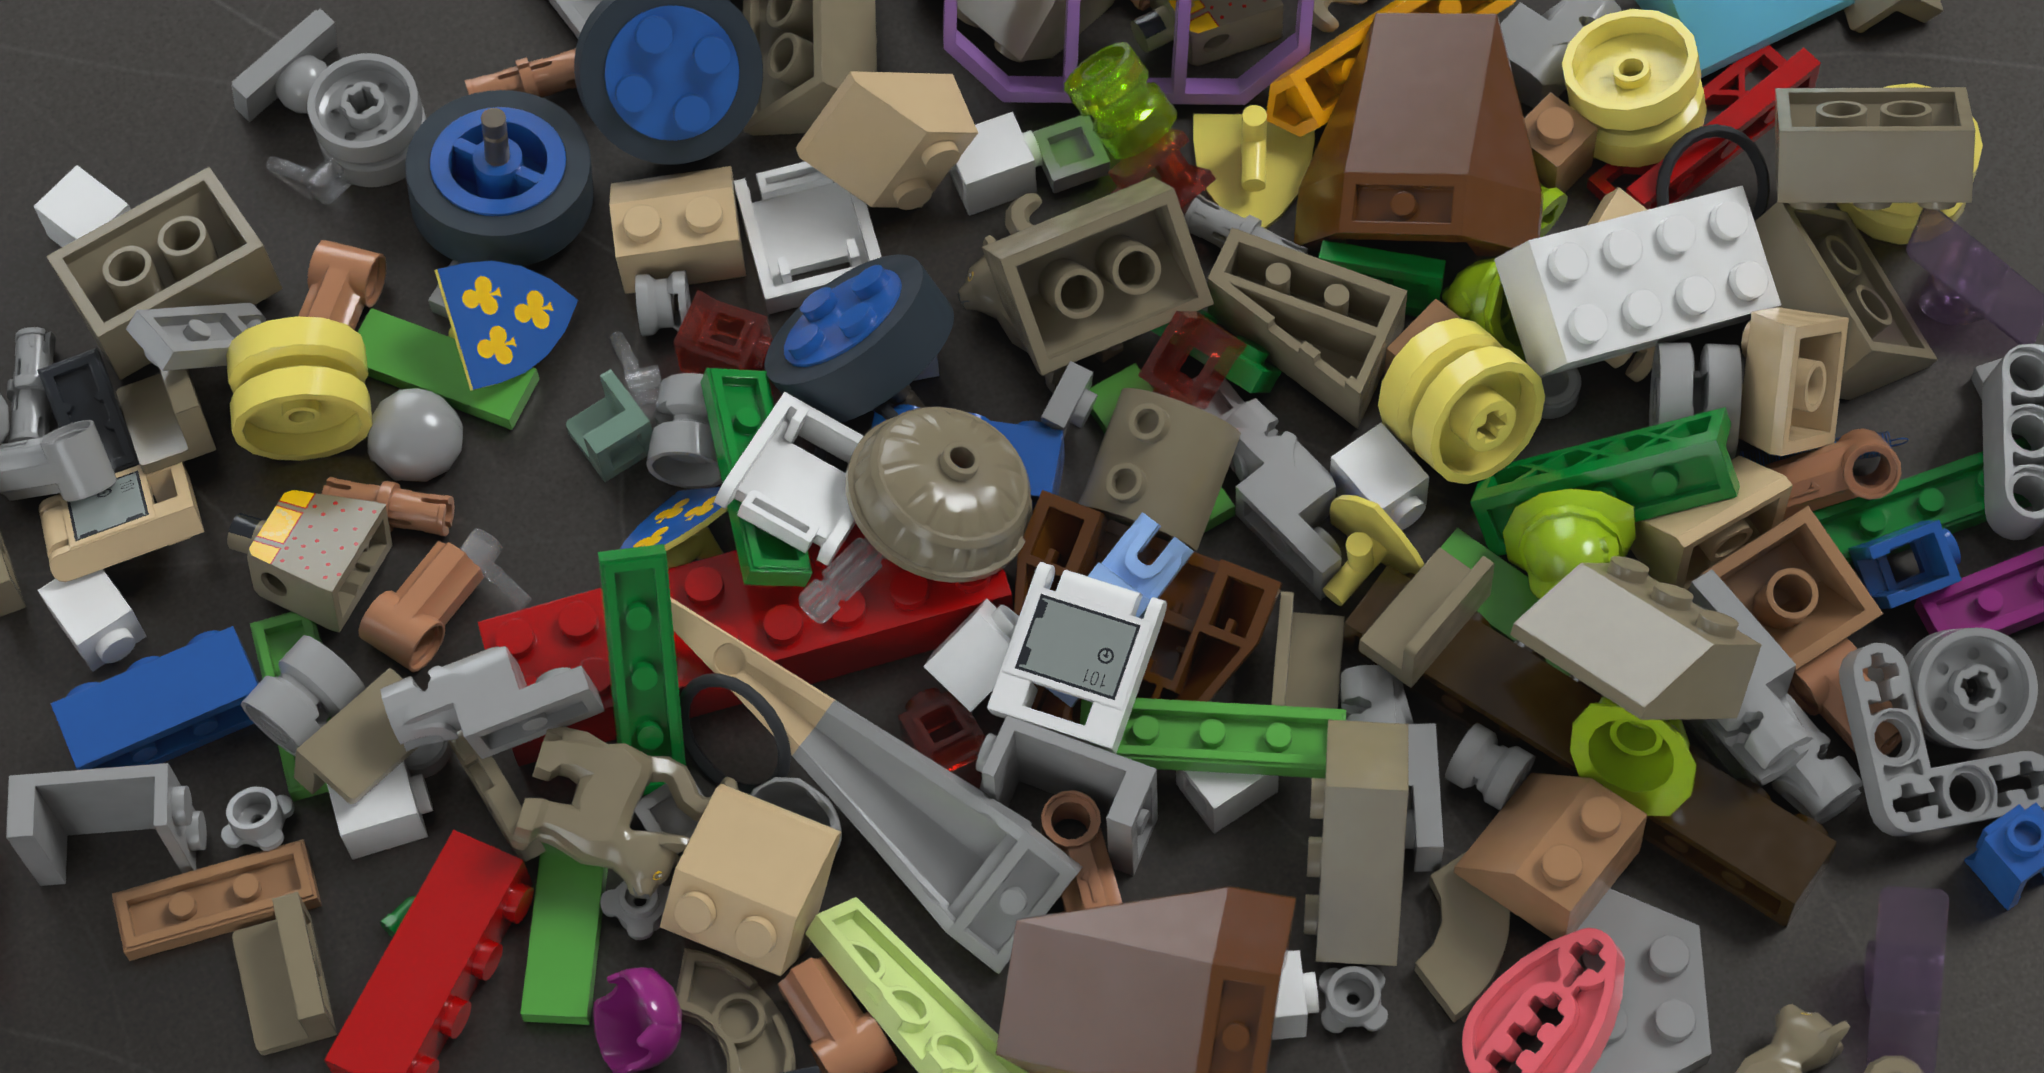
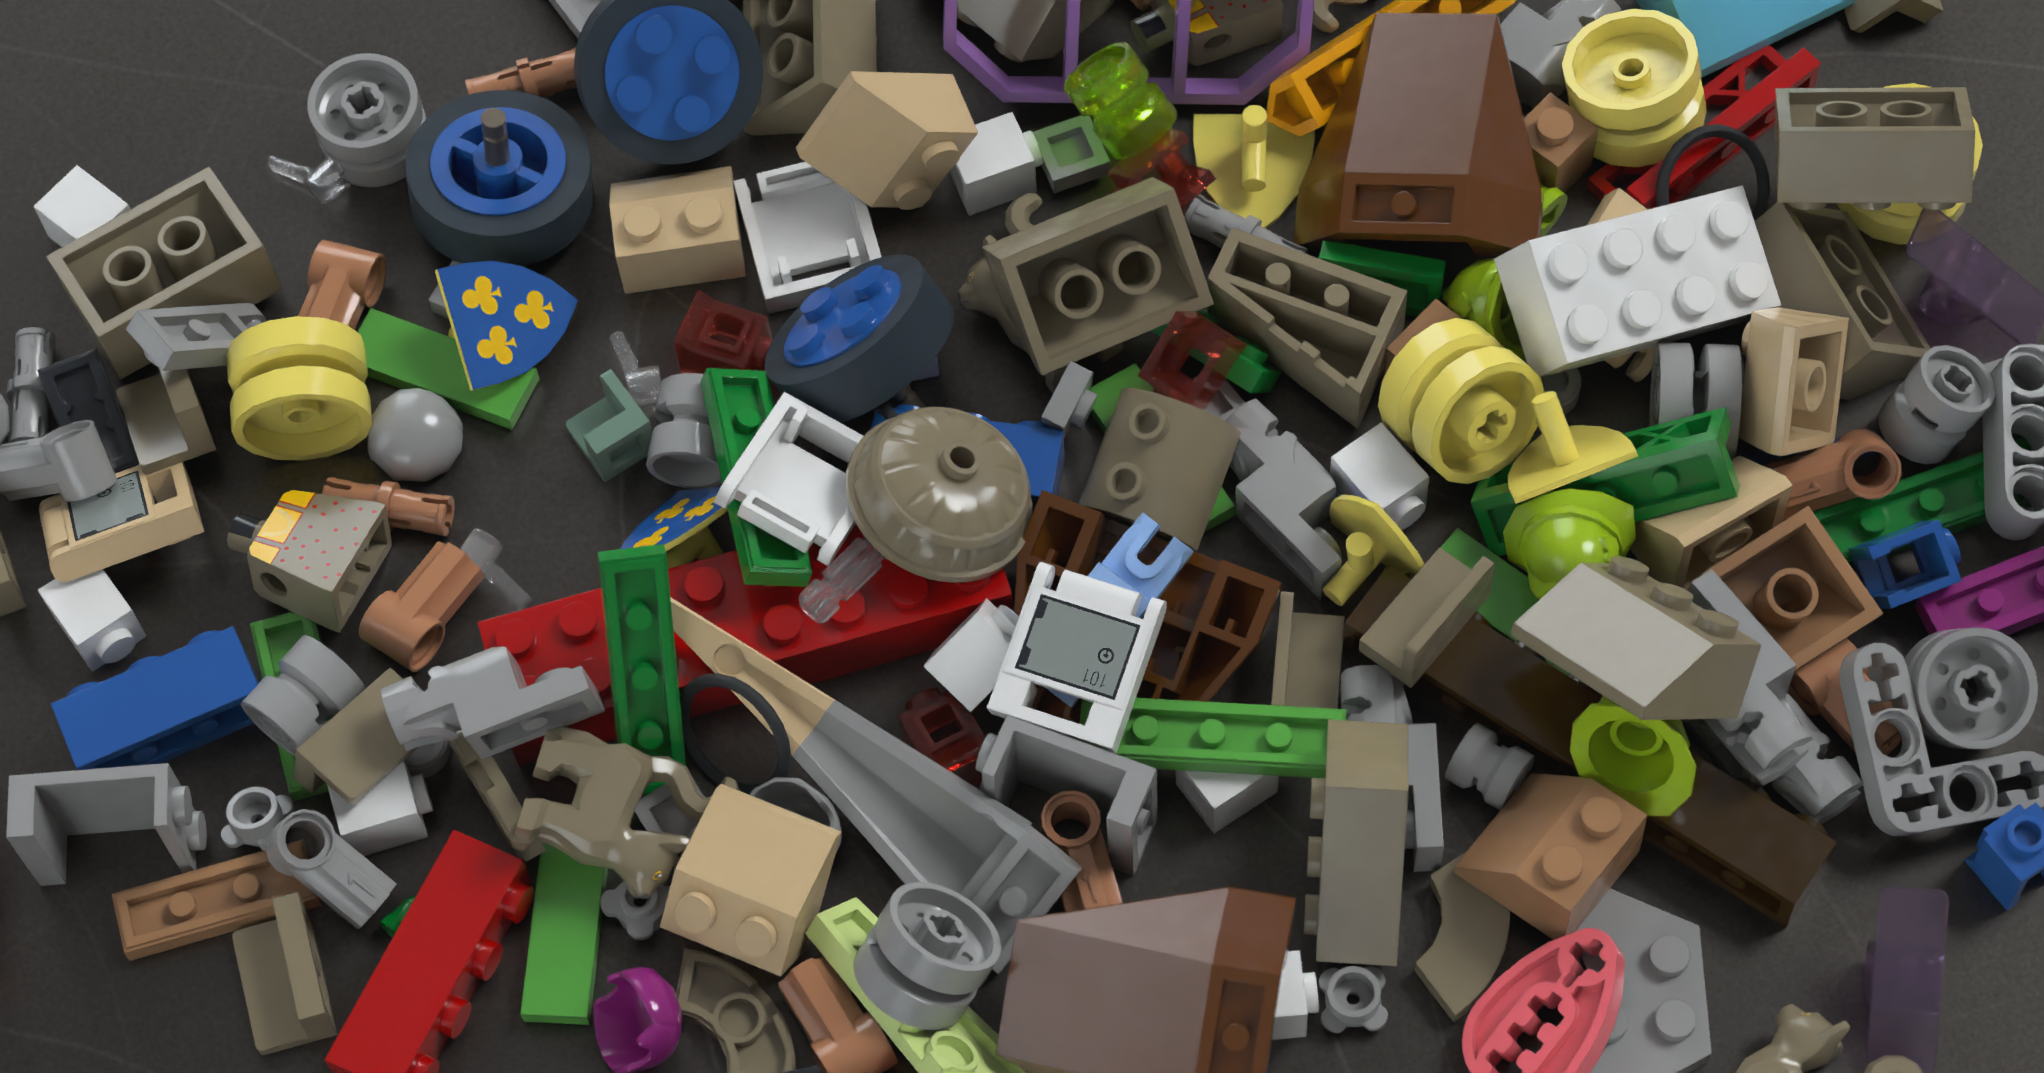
light grey tile [231,8,337,122] -> none
light grey wheel [635,270,692,336] -> none
none -> light grey piece [265,809,397,930]
none -> light grey wheel [853,882,1001,1030]
none -> light yellow shield [1508,391,1638,504]
none -> light grey wheel [1878,345,1996,465]

